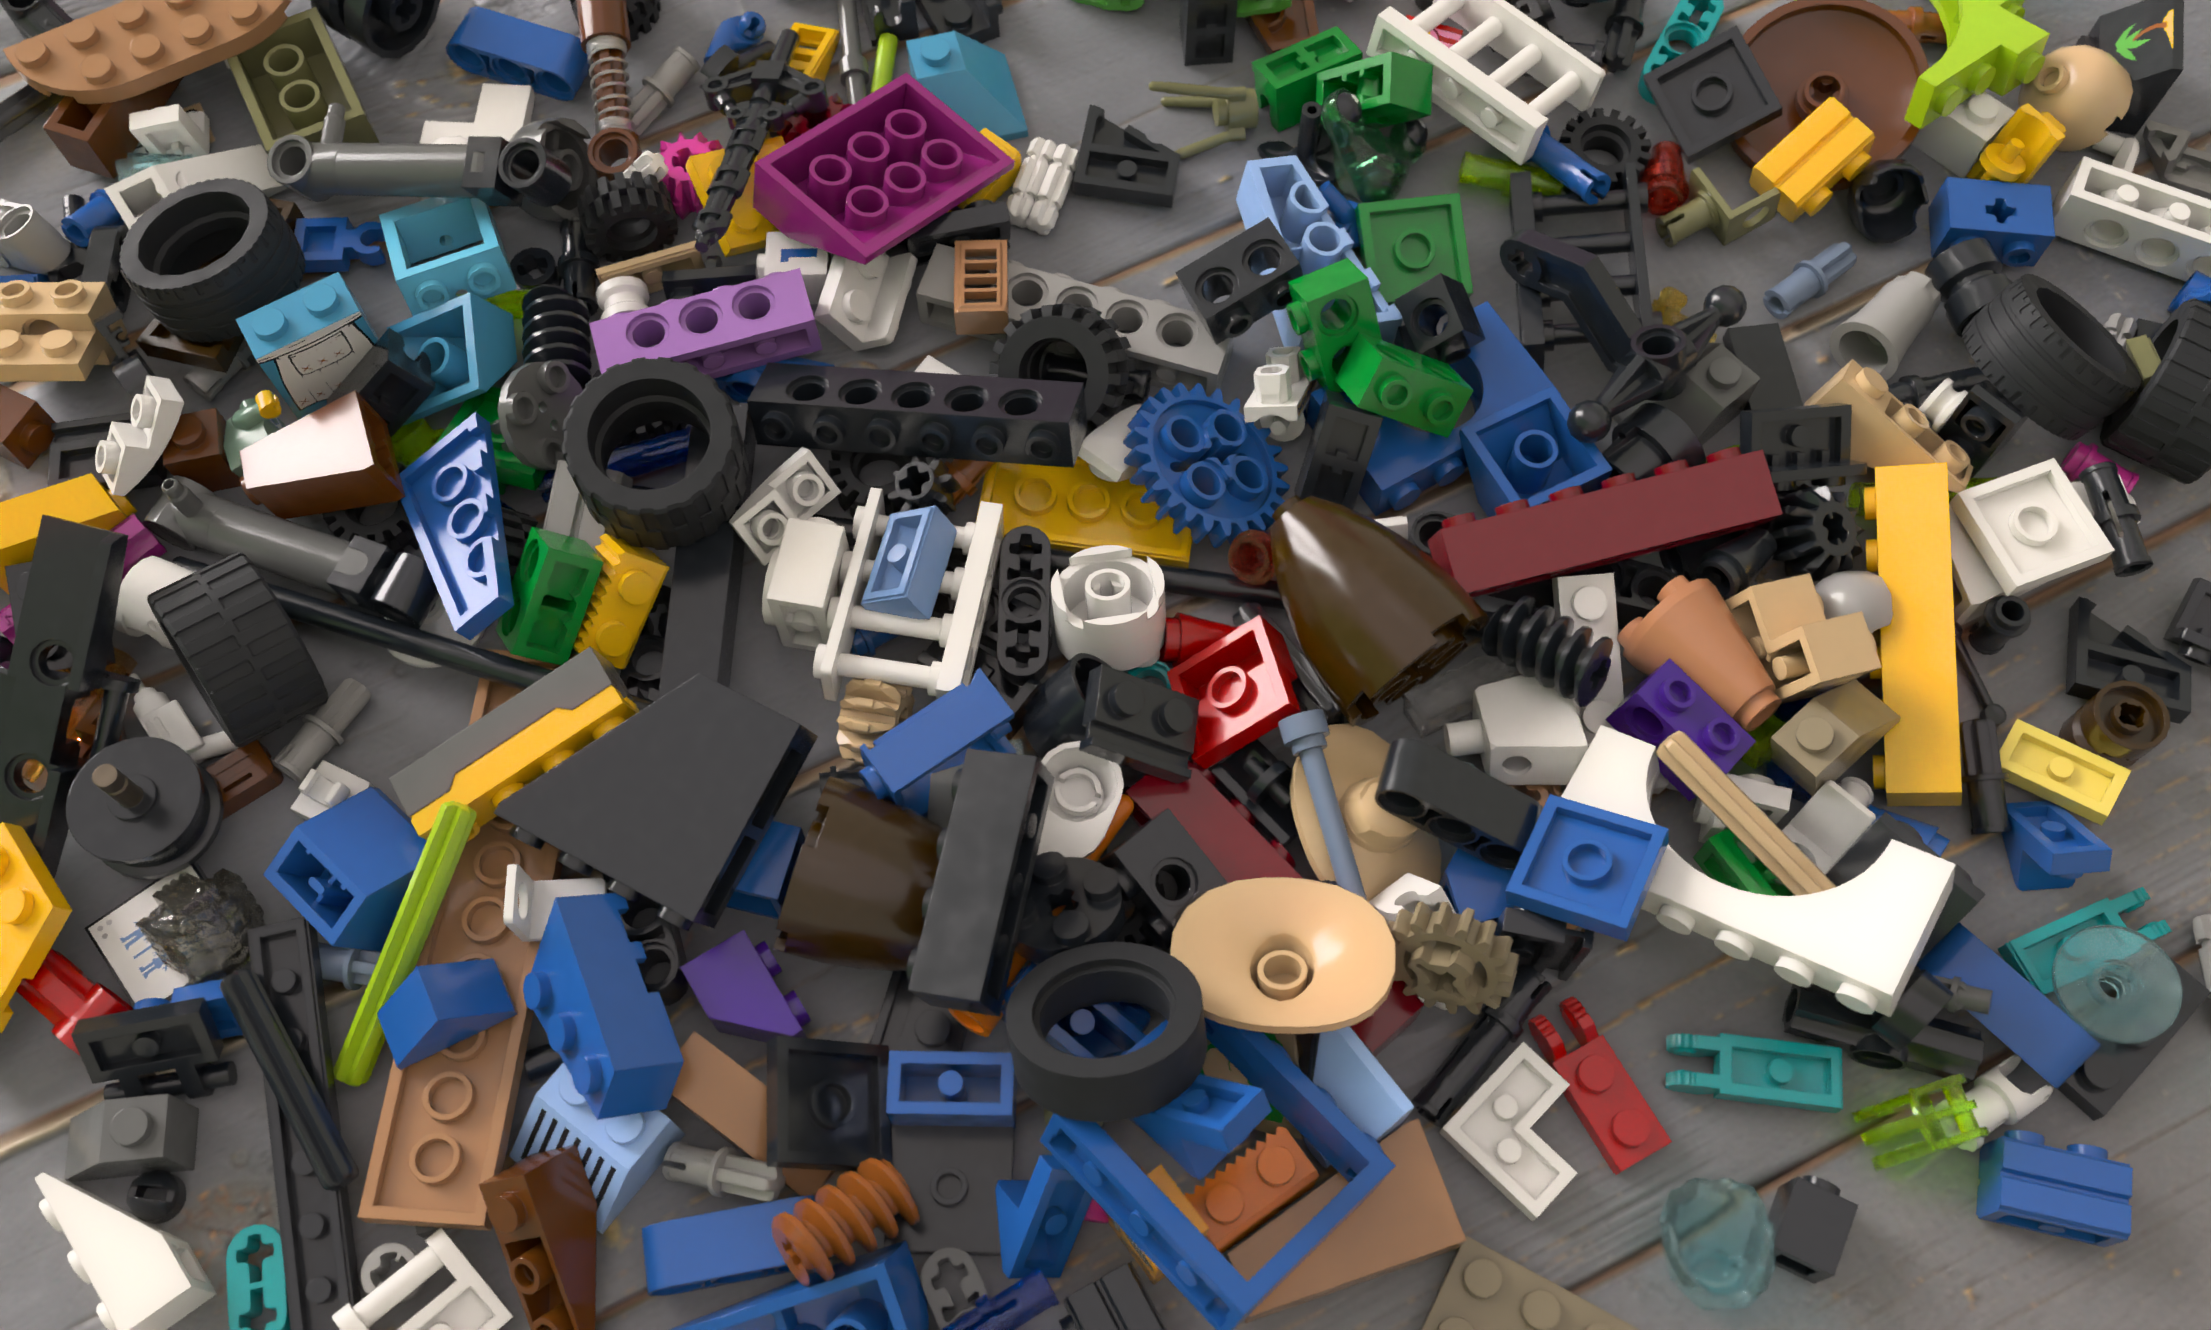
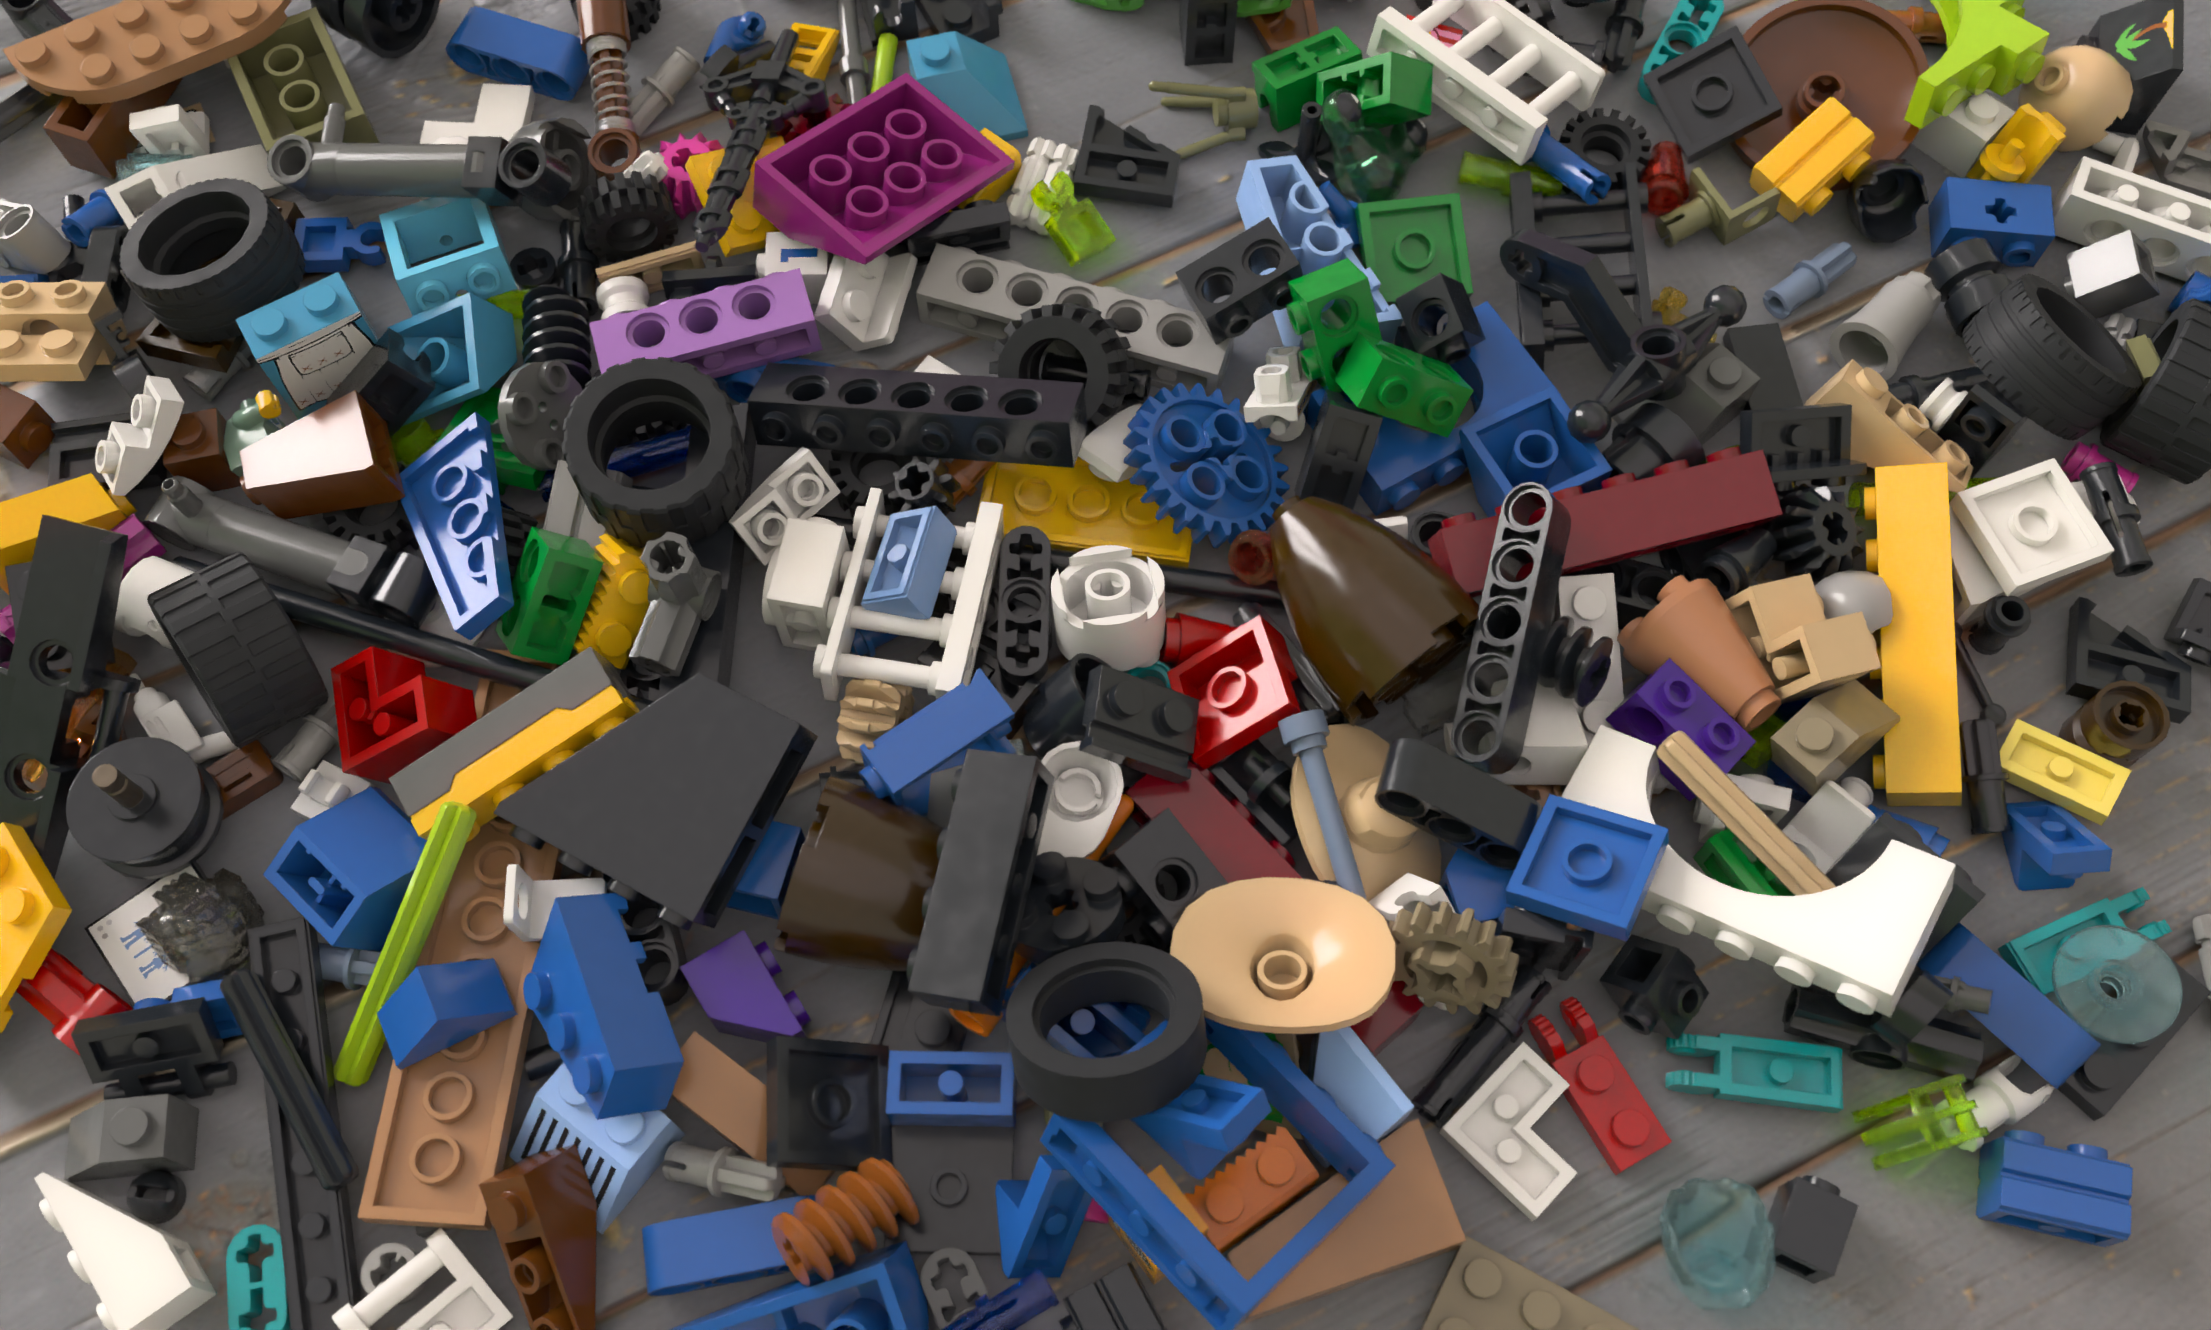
medium nougat slope [954,239,1009,335] -> none
none -> red brick [331,646,477,785]
none -> dark grey piece [629,532,722,677]
none -> clear neon green plate [1030,171,1116,267]
none -> black beam [1451,482,1571,775]
none -> black brick [1599,934,1709,1040]
none -> brick [2064,229,2160,319]

